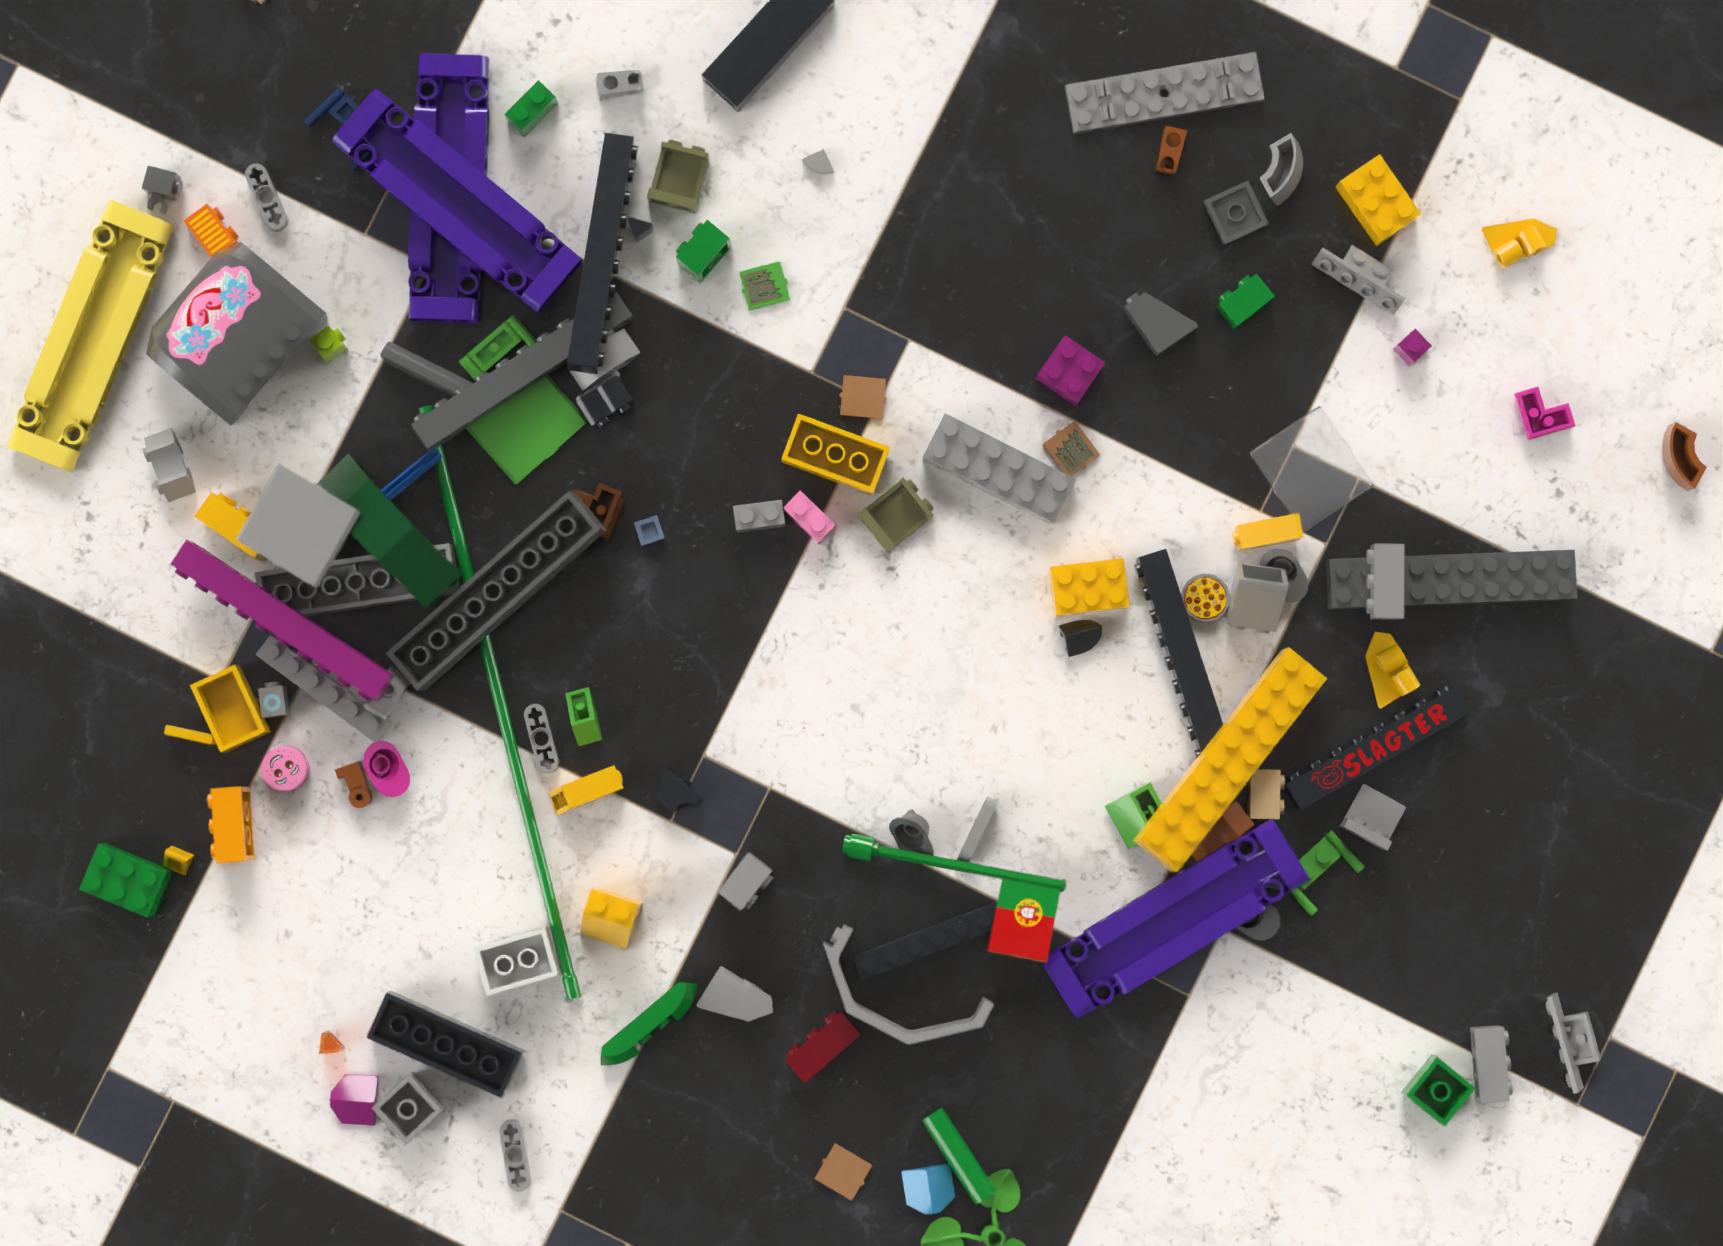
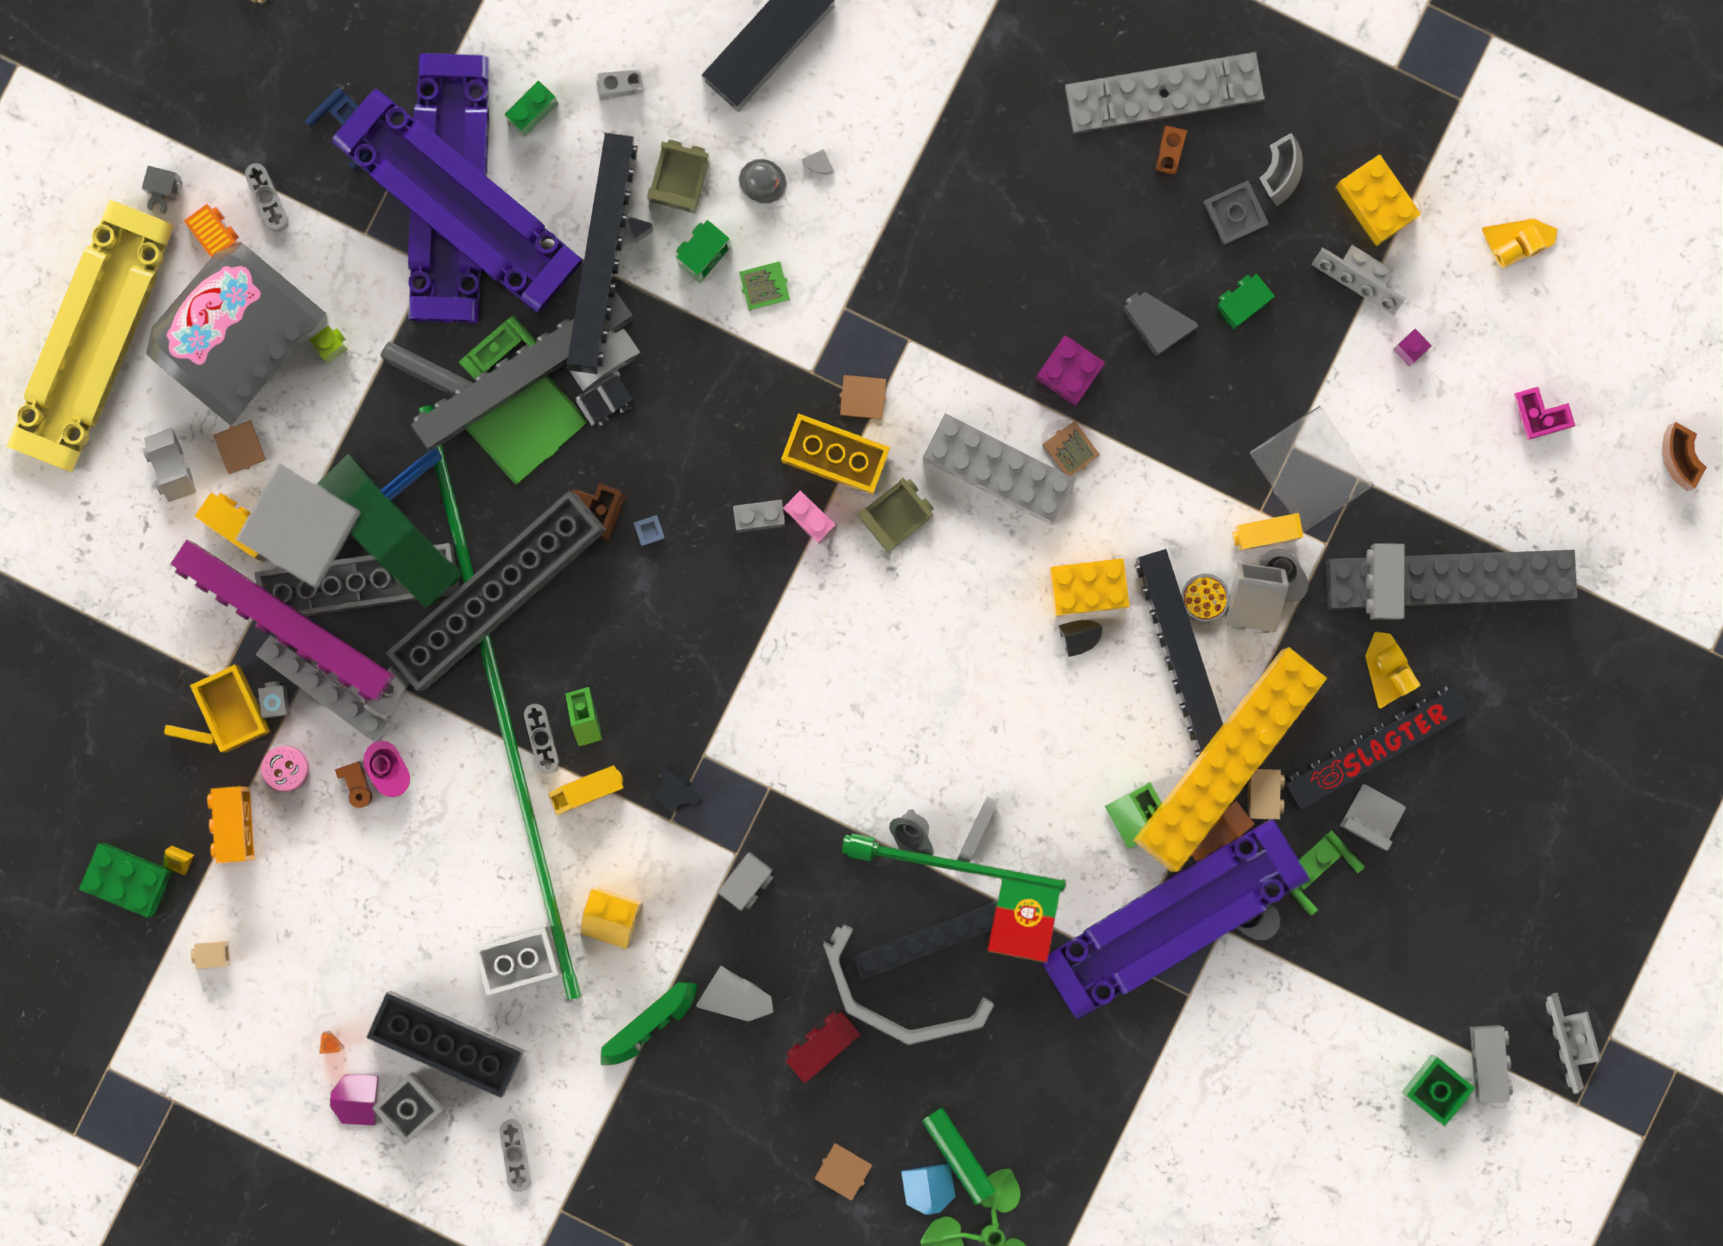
none -> tan brick [191,941,230,969]
none -> medium nougat piece [213,420,266,475]
none -> dark grey hat [738,159,787,203]

